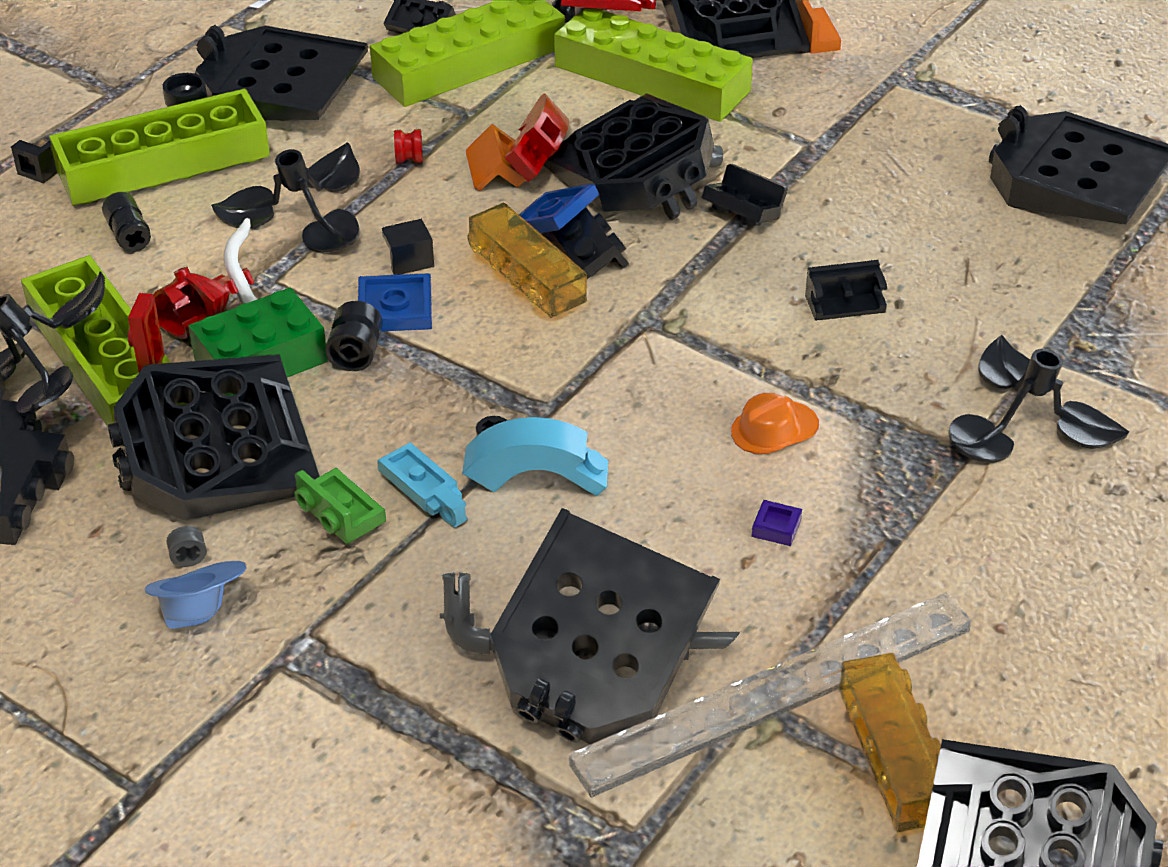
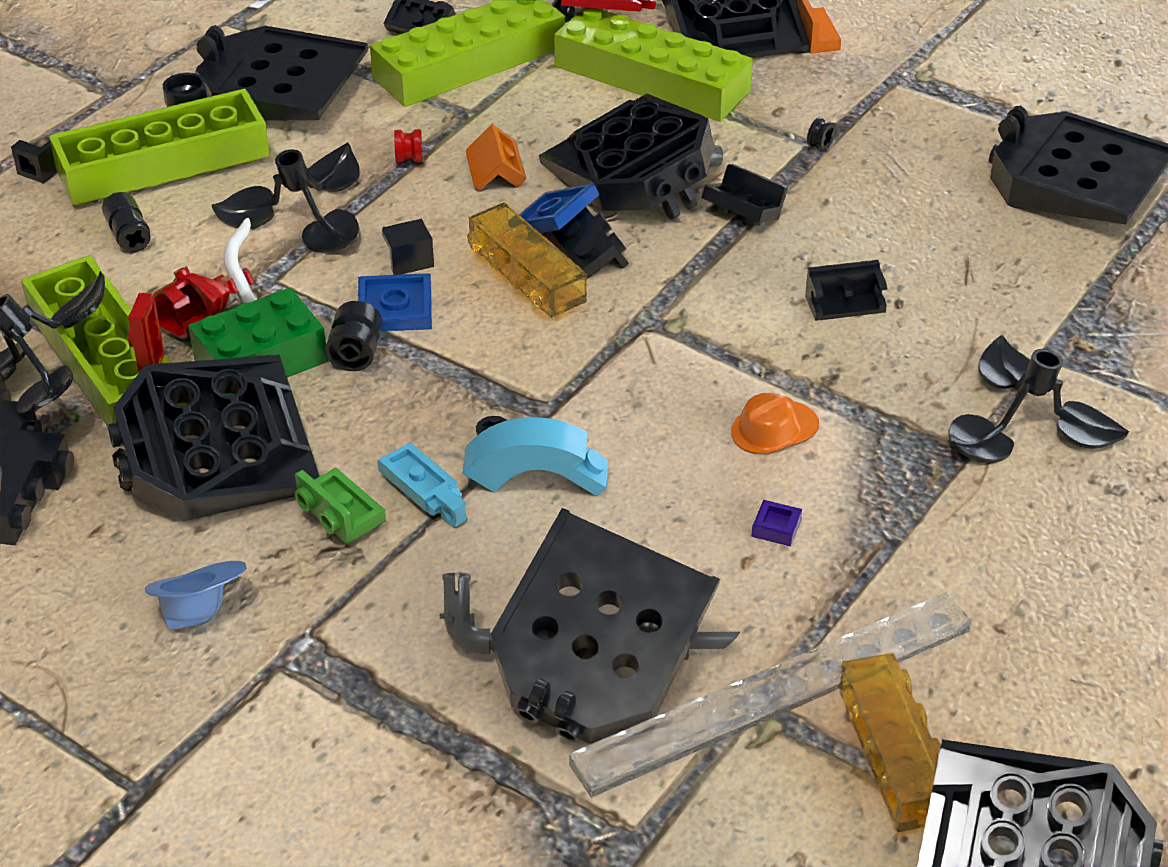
dark grey bush [166,526,207,567] -> none
red slope [505,93,569,182] -> none
none -> black bush [807,117,836,151]

